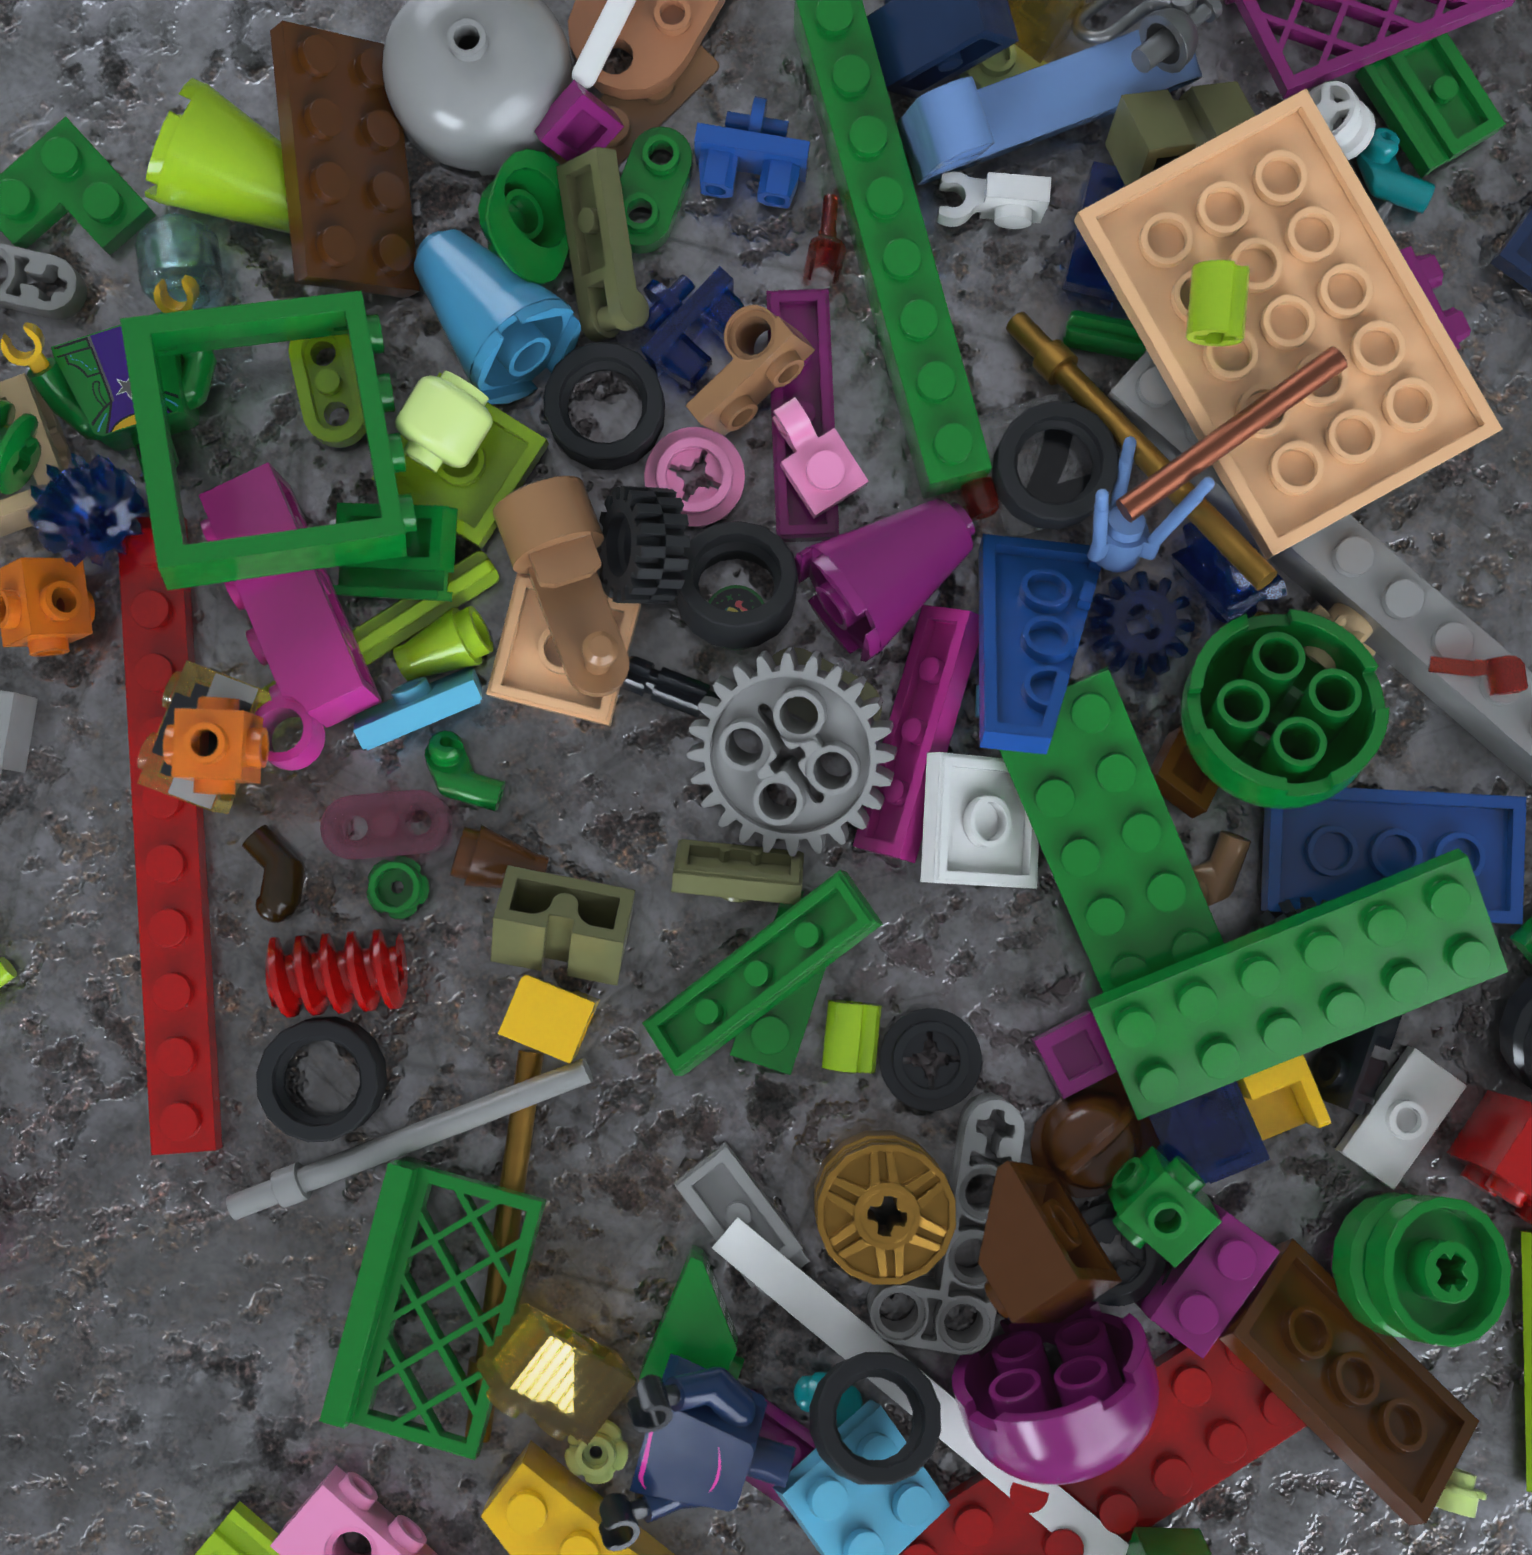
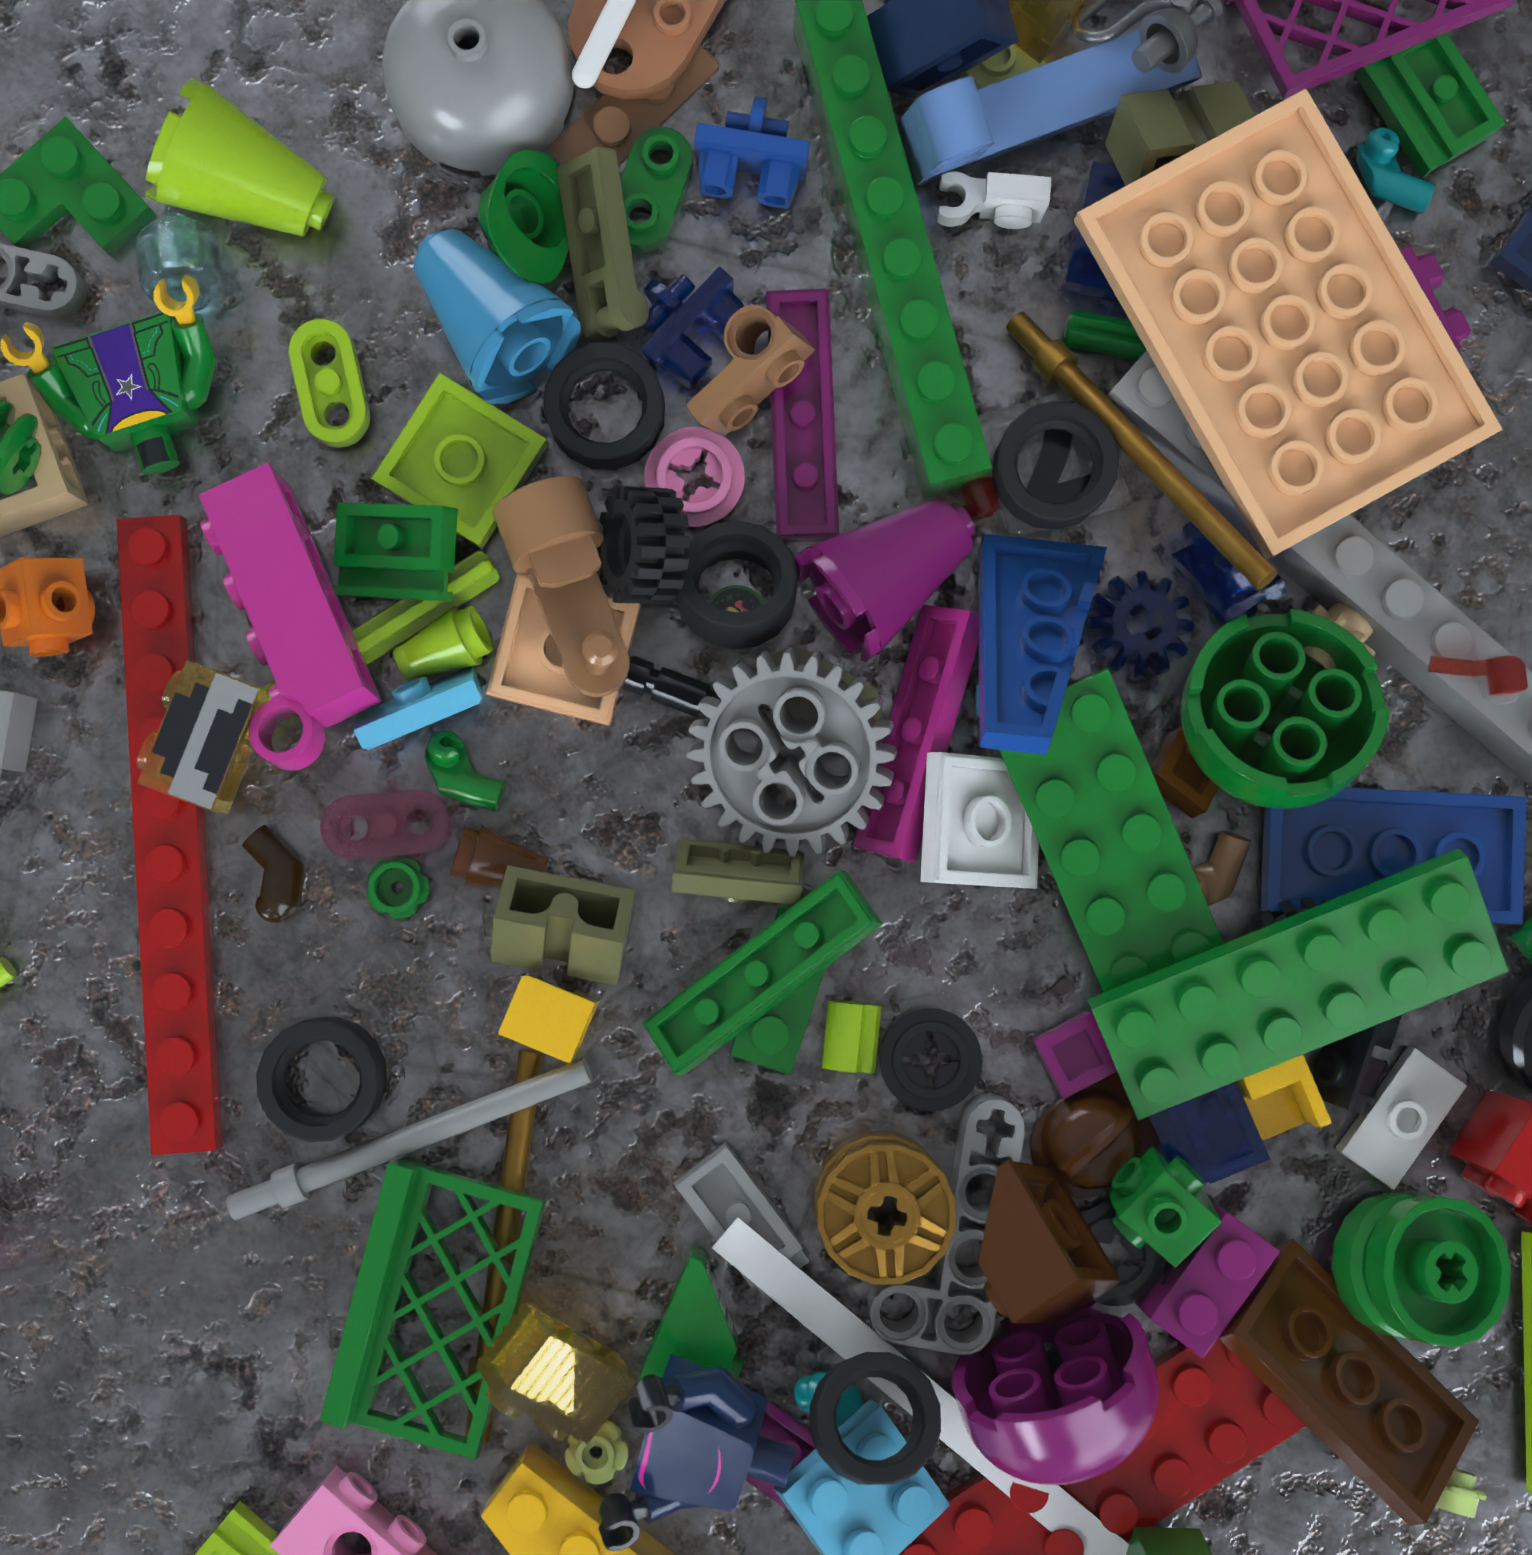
clear blue gear [26,452,147,567] -> none
green window [120,290,417,590] -> none
orange brick [163,697,269,795] -> none
red piece [265,929,408,1018] -> none
reddish brown plate [270,21,420,298] -> none
yellowish green head [395,370,493,472] -> none
magenta plate [534,80,625,161] -> none
bright pink plate [772,397,869,519] -> none
clear red hand [803,194,846,284] -> none
medium blue plant [1087,436,1215,573] -> none
copper bar [1116,346,1348,522] -> none
lime piece [1186,260,1250,346] -> none
white wheel [1309,81,1376,160] -> none

